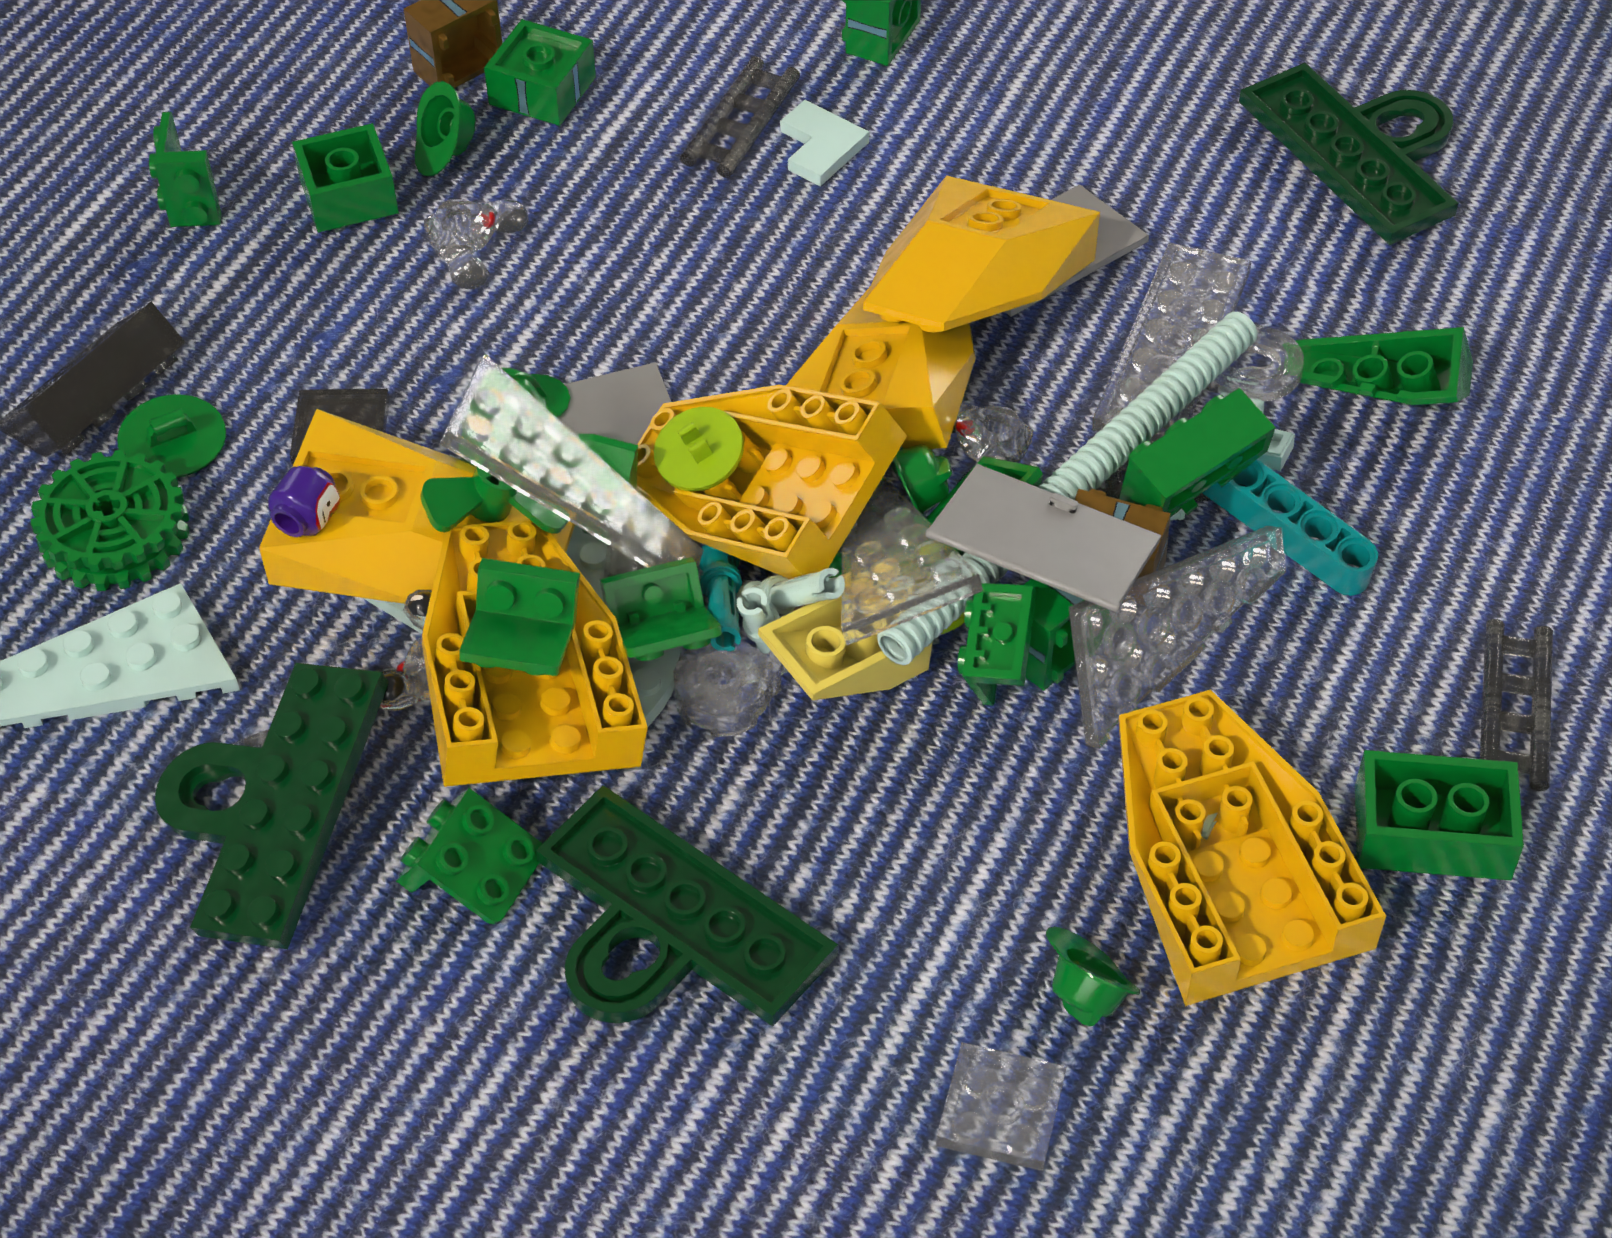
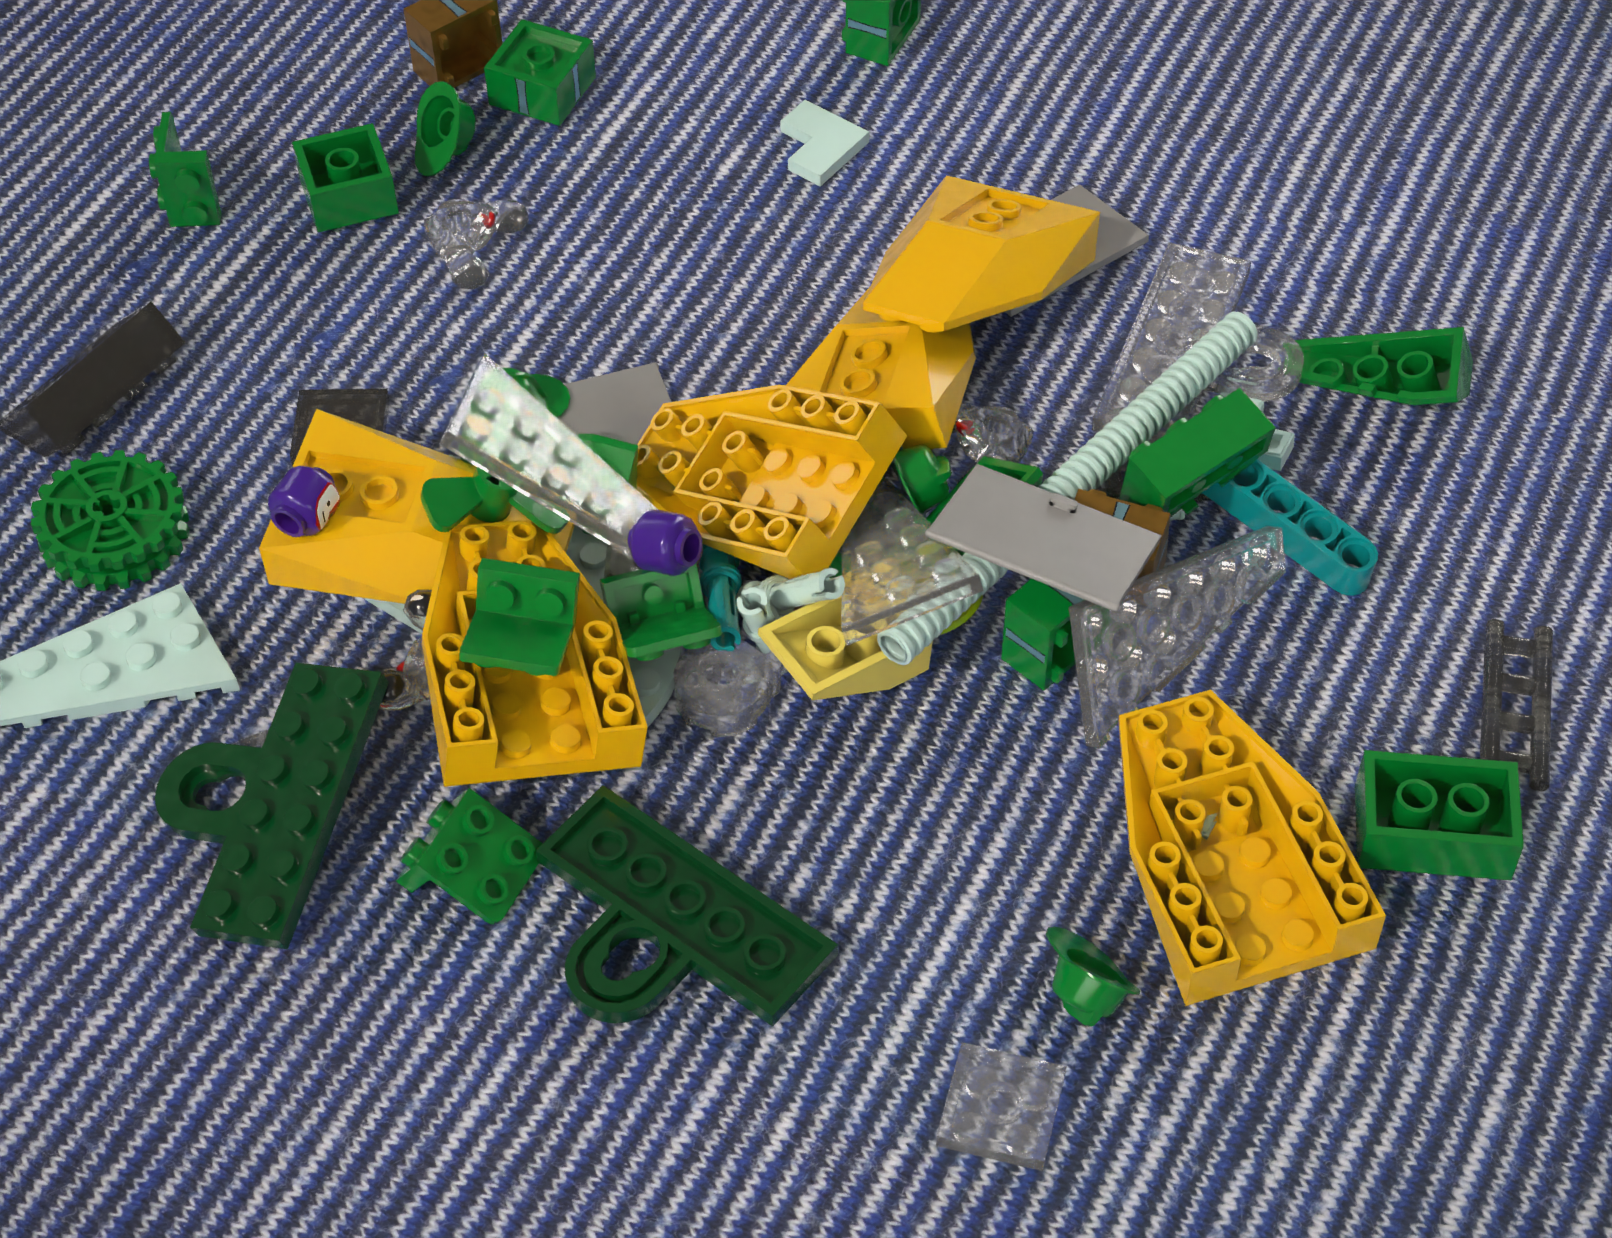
green shield [117,394,226,478] -> none
lime piece [654,407,744,491] -> none
clear smoke bar [680,56,800,178] -> none
green bracket [958,583,1037,706] -> none
dark green plate [1239,63,1459,245] -> none
none -> dark purple head [628,509,702,576]

